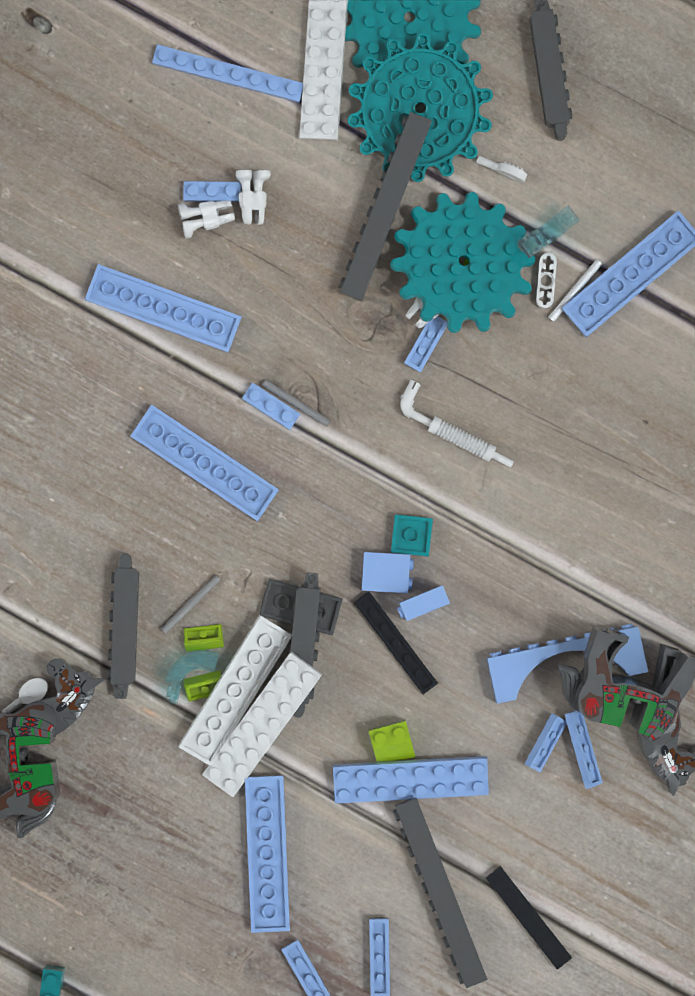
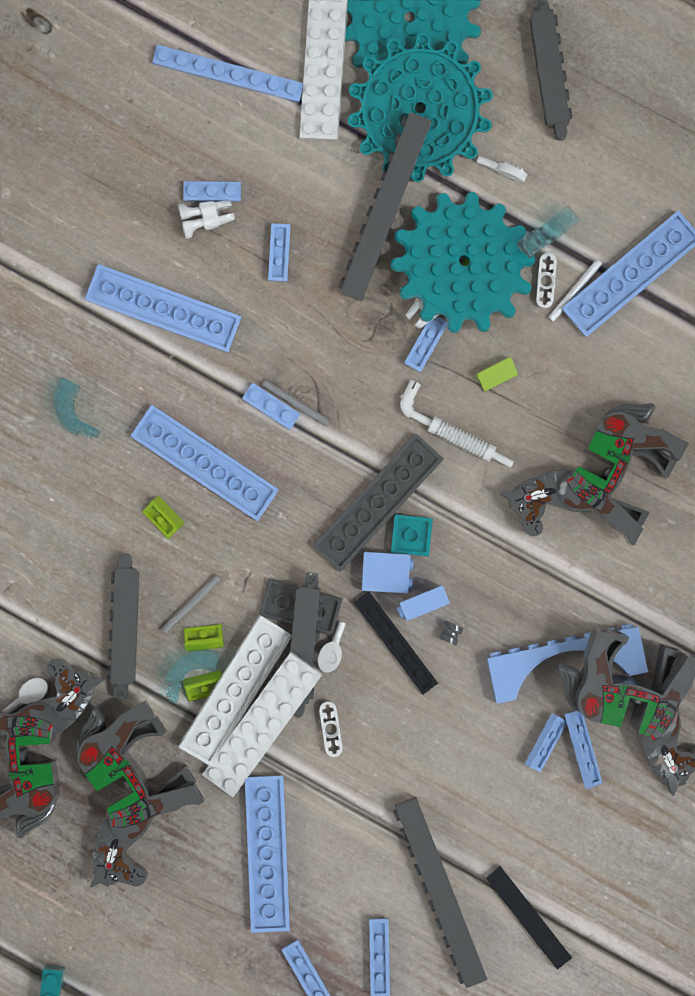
white piece [236,170,271,225] -> none
light blue plate [333,756,489,804] -> none
lime slope [368,720,415,762] -> none
none -> clear light blue arch [54,377,101,439]
none -> dark grey animal [77,700,205,887]
none -> lime slope [142,496,185,539]
none -> light blue plate [268,223,291,282]
none -> dark grey plate [313,433,444,572]
none -> white piece [318,621,346,673]
none -> white beam [319,701,343,757]
none -> dark grey wheel [439,621,464,646]
none -> lime slope [476,357,518,392]
none -> dark grey animal [500,403,689,546]

